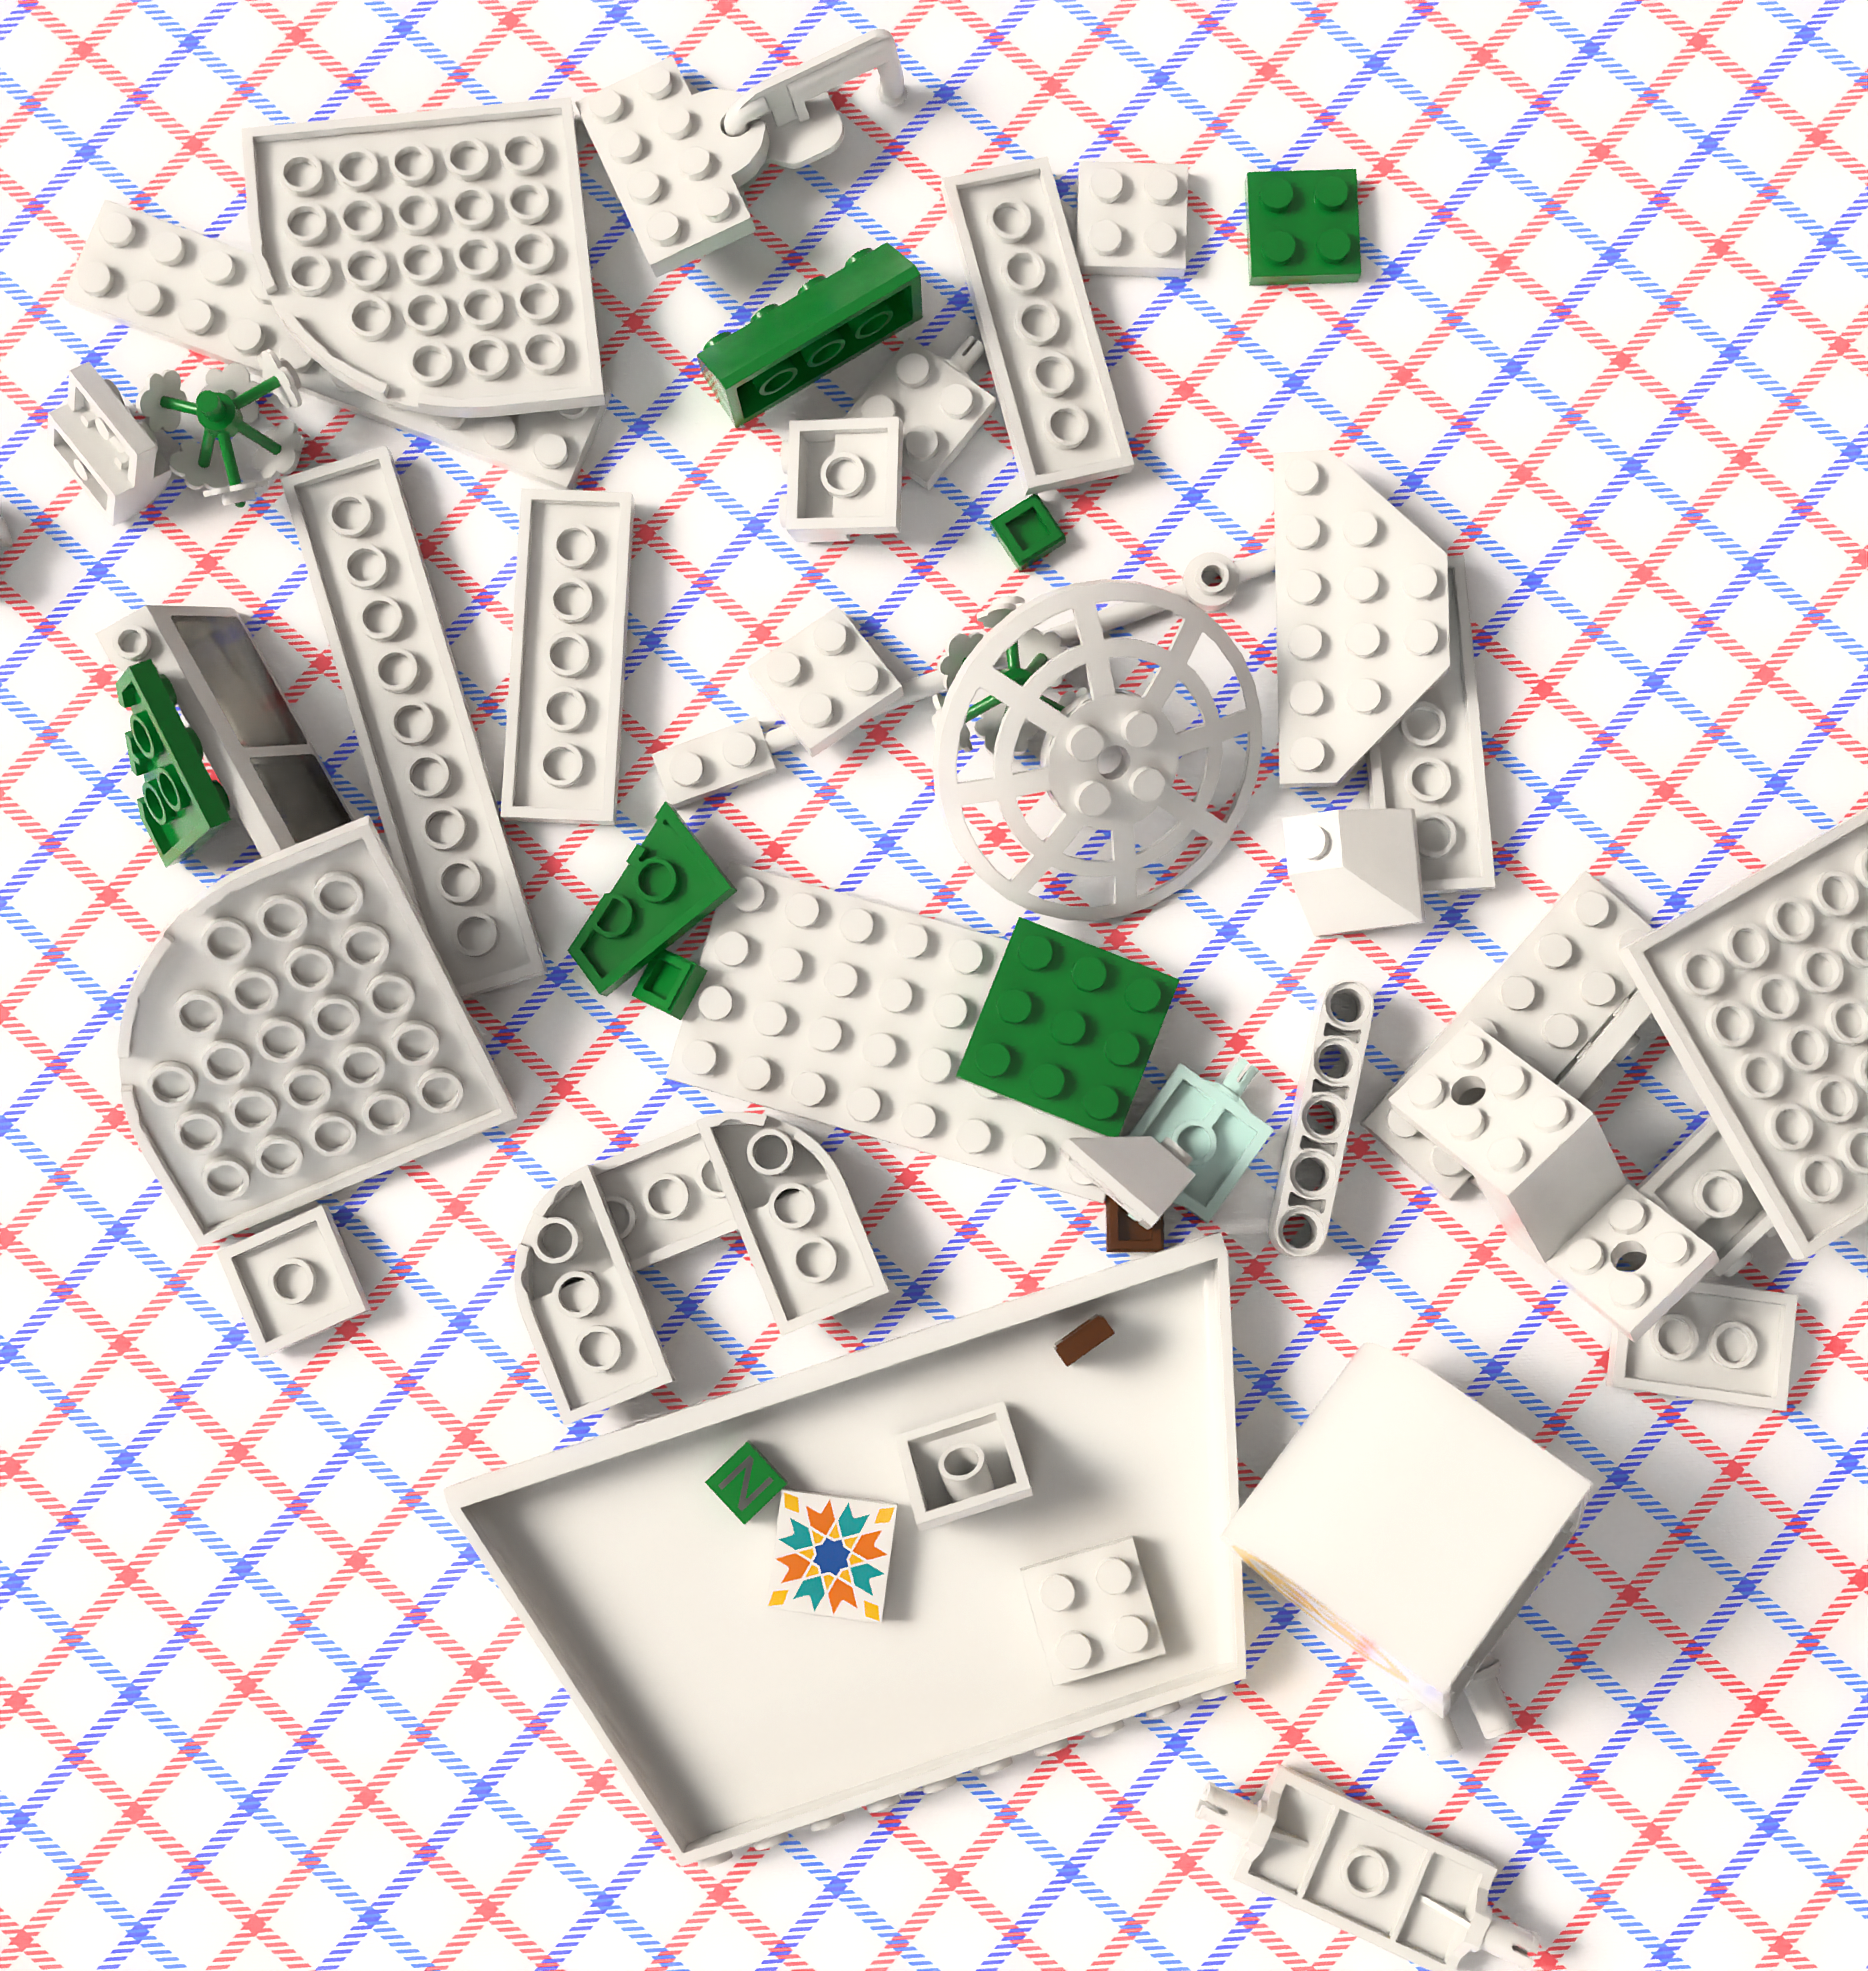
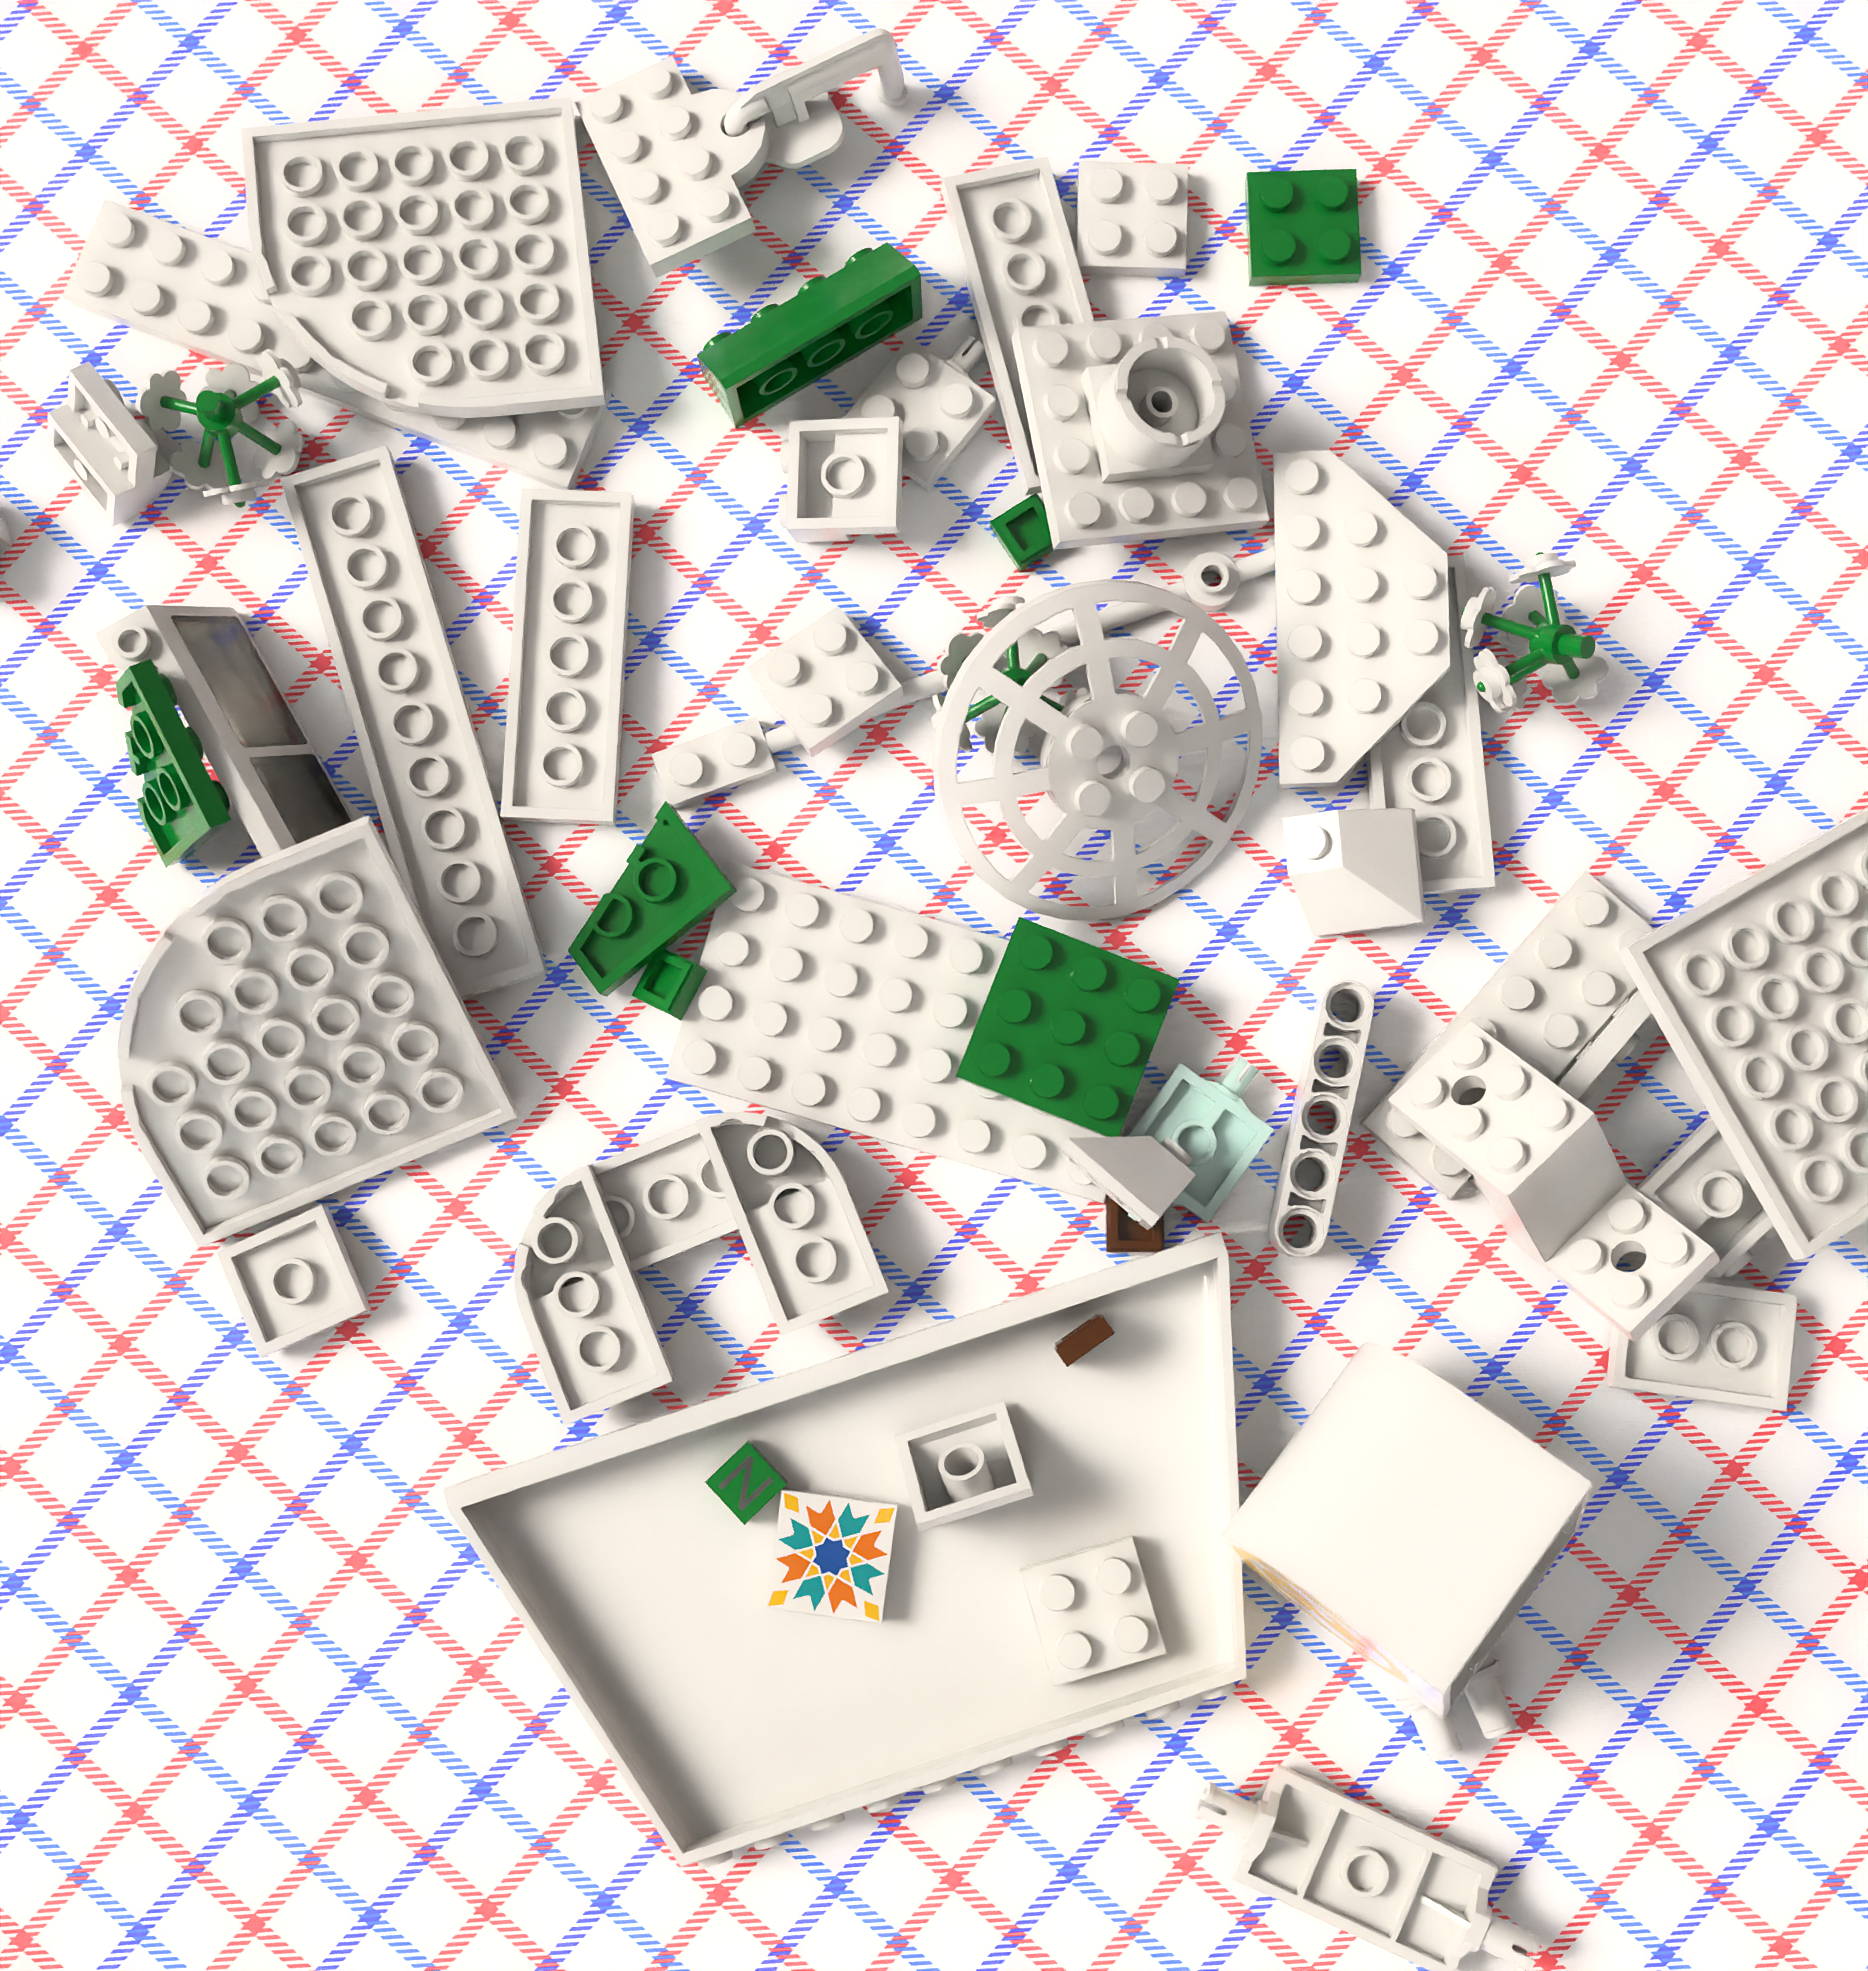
none -> white piece [1012,311,1270,550]
none -> white plant [1460,552,1609,714]

